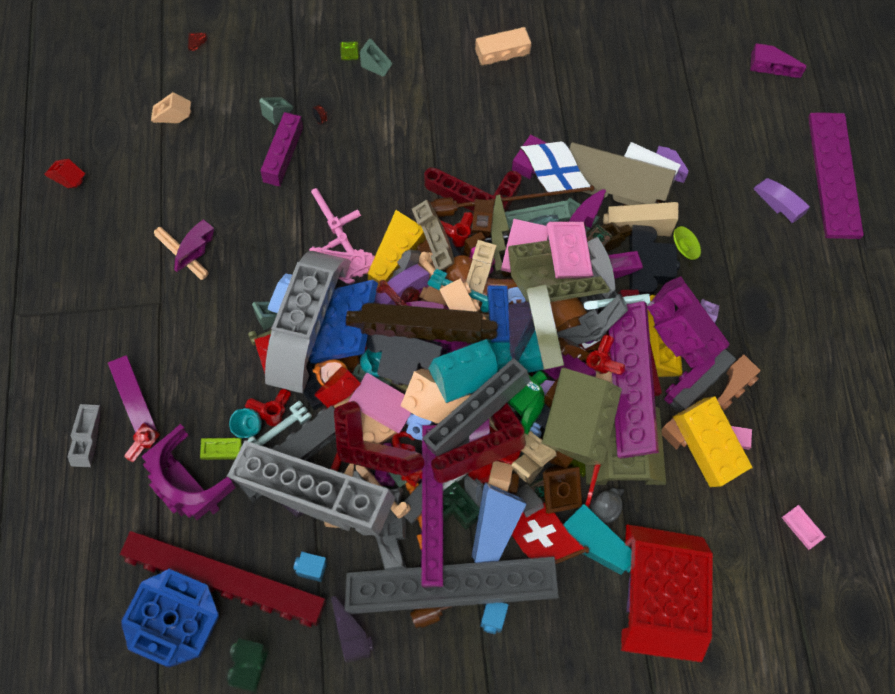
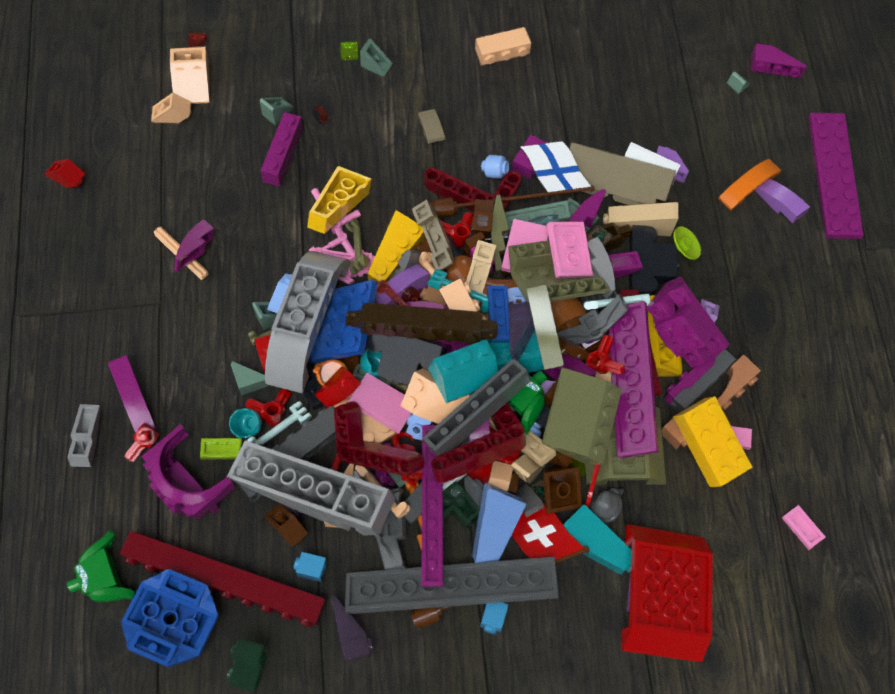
none -> green torso [67,529,136,602]
none -> light nougat slope [170,47,210,104]
none -> sand green slope [231,361,268,395]
none -> reddish brown slope [264,503,308,547]
none -> yellow wedge [307,166,372,234]
none -> olive hinge [345,218,369,275]
none -> dark tan slope [418,109,445,144]
none -> light blue head [481,155,509,179]
none -> orange slope [718,159,782,210]
none -> sand green slope [727,72,750,94]

